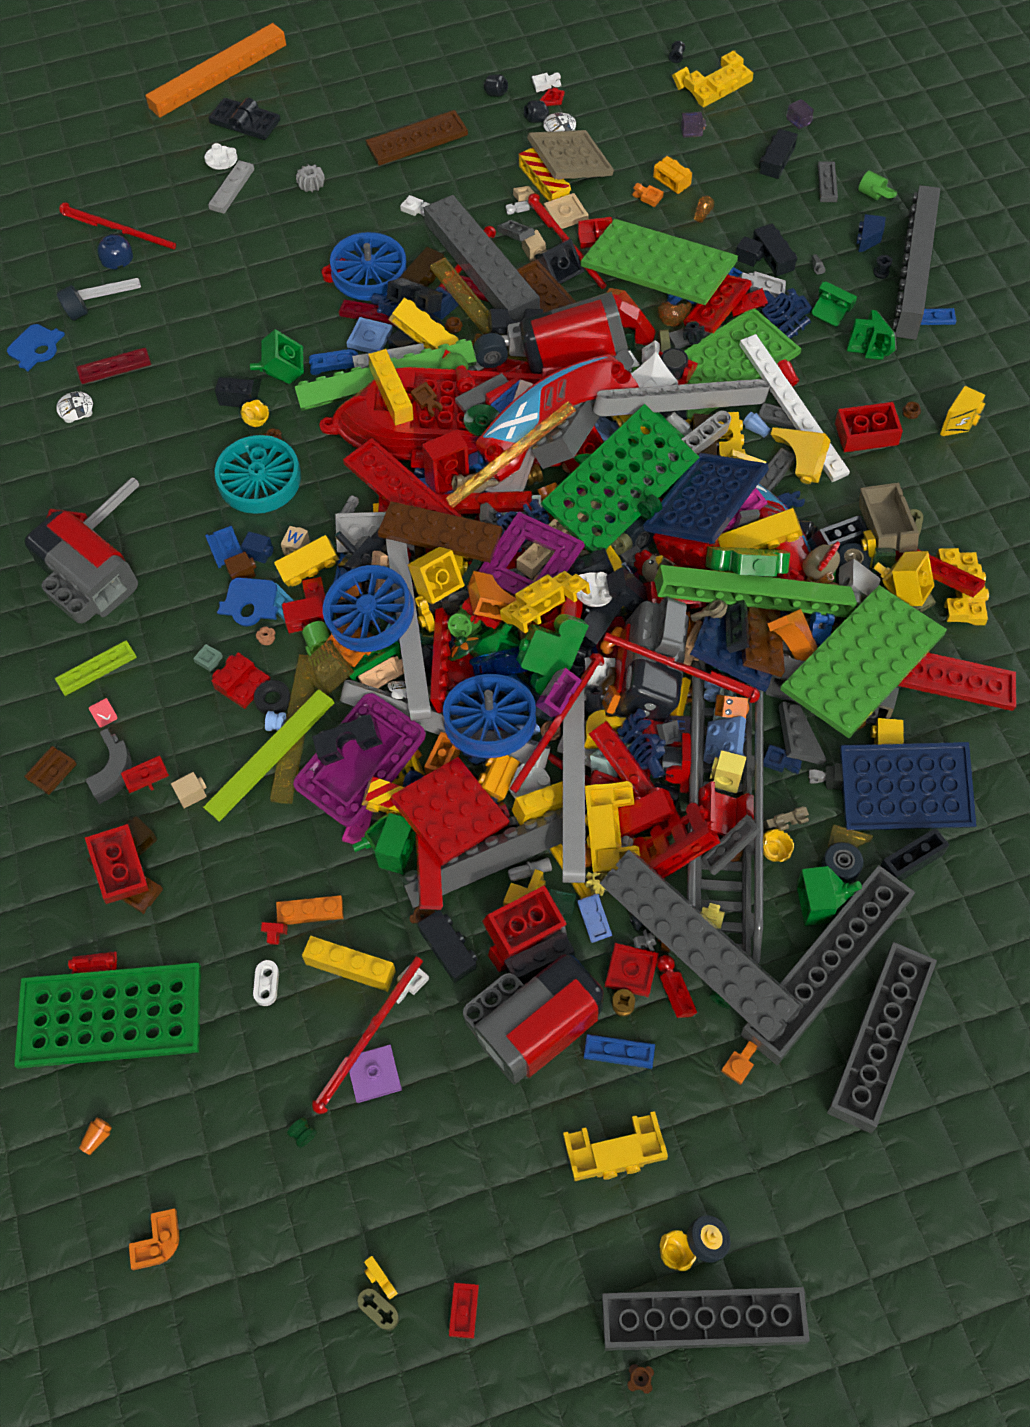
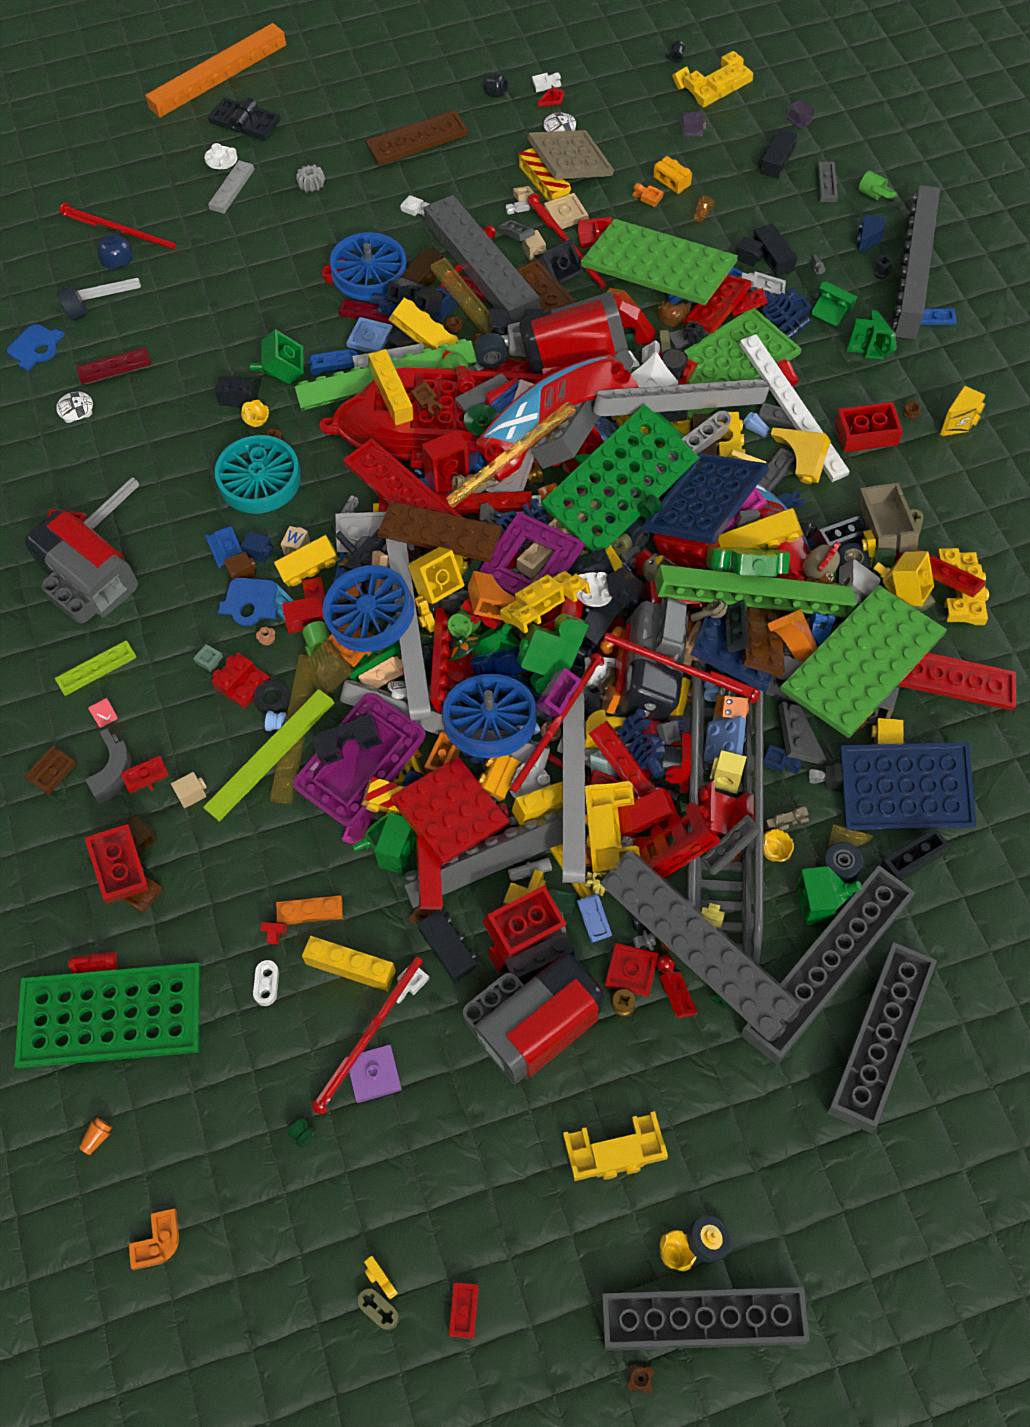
black head [524,100,549,123] -> none
blue tile [584,1034,655,1069] -> none
light grey cone [666,411,692,436] -> none
orange plate [721,1041,757,1085] -> none

